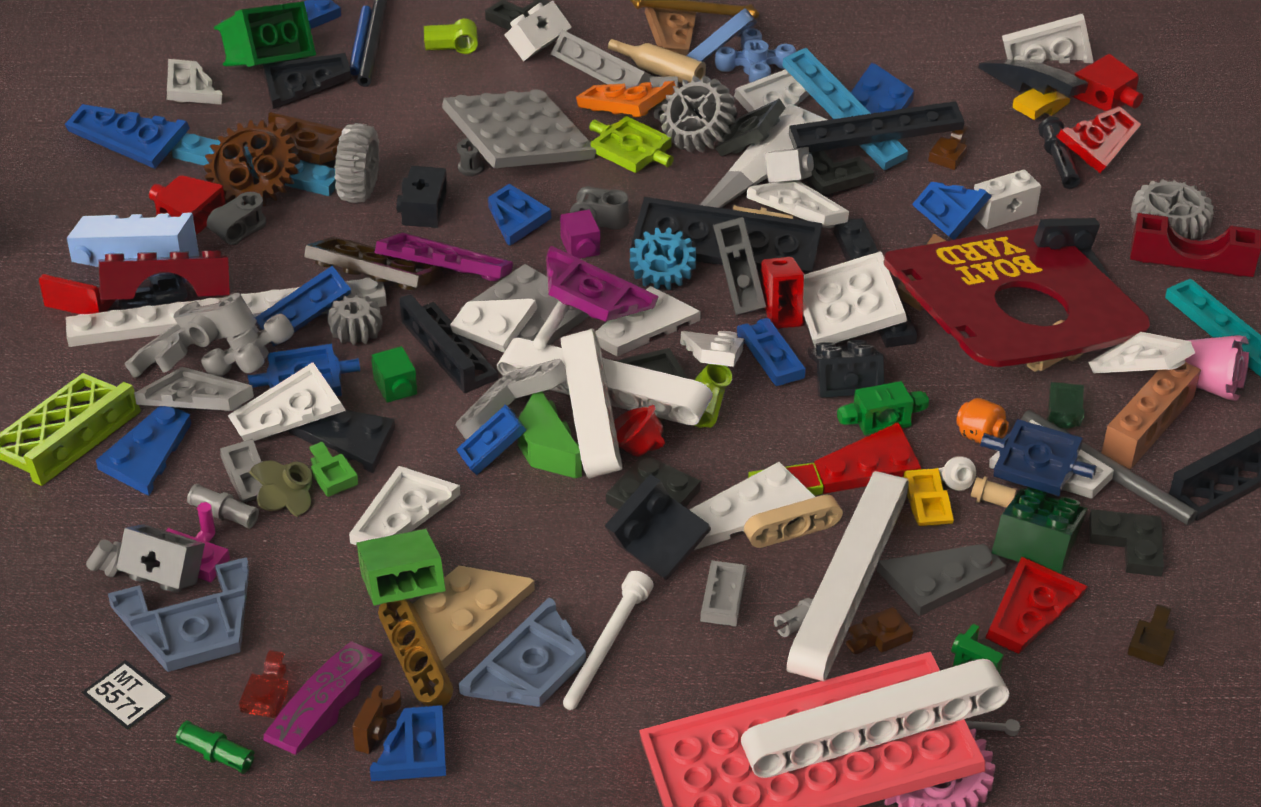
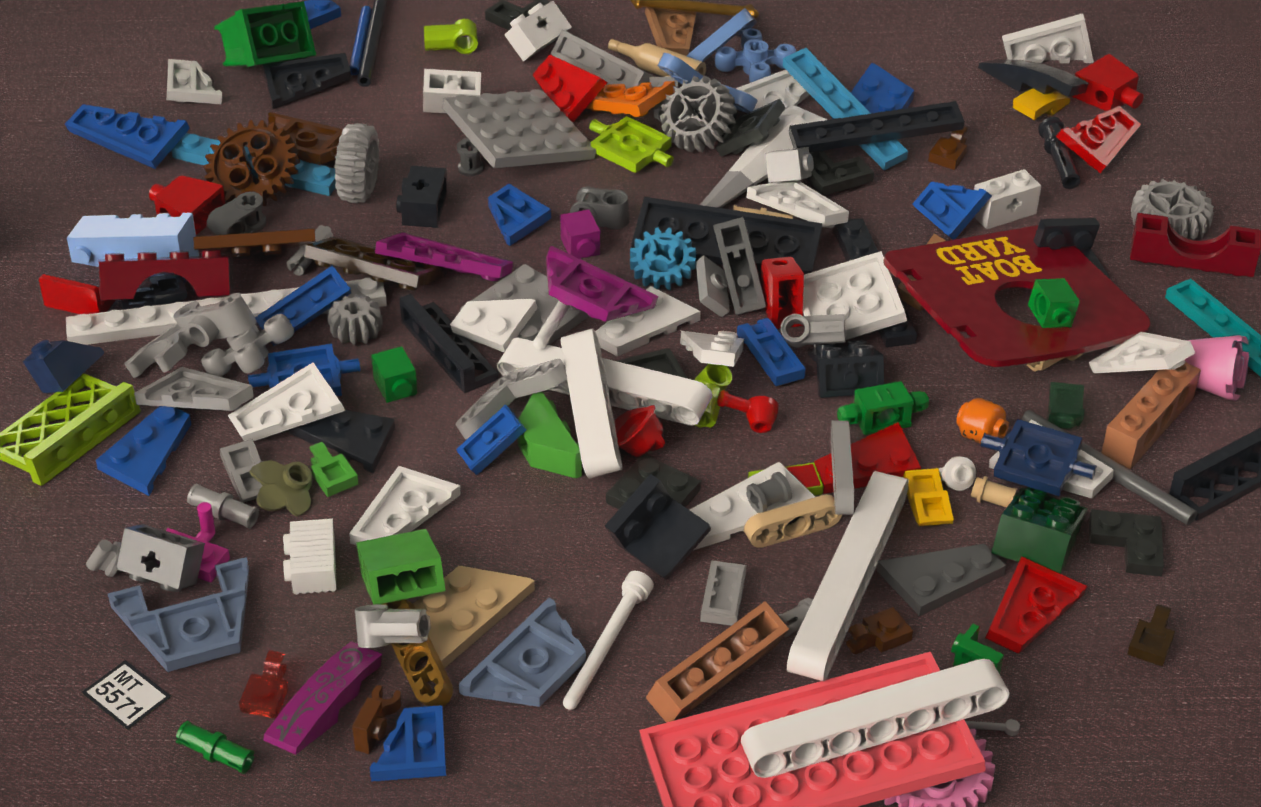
none -> dark blue slope [22,340,104,393]
none -> reddish brown wing [193,229,316,258]
none -> white brick [283,518,336,595]
none -> light grey axle [287,225,333,276]
none -> light grey piece [355,604,431,648]
none -> white brick [423,69,481,113]
none -> red wing [533,55,608,122]
none -> nougat brick [646,601,789,723]
none -> medium blue beam [657,53,758,113]
none -> light grey plate [696,255,730,317]
none -> red bar [717,390,778,433]
none -> dark grey bush [746,472,792,513]
none -> light grey piece [780,314,846,348]
none -> light grey beam [831,420,854,515]
none -> green brick [1028,278,1080,328]

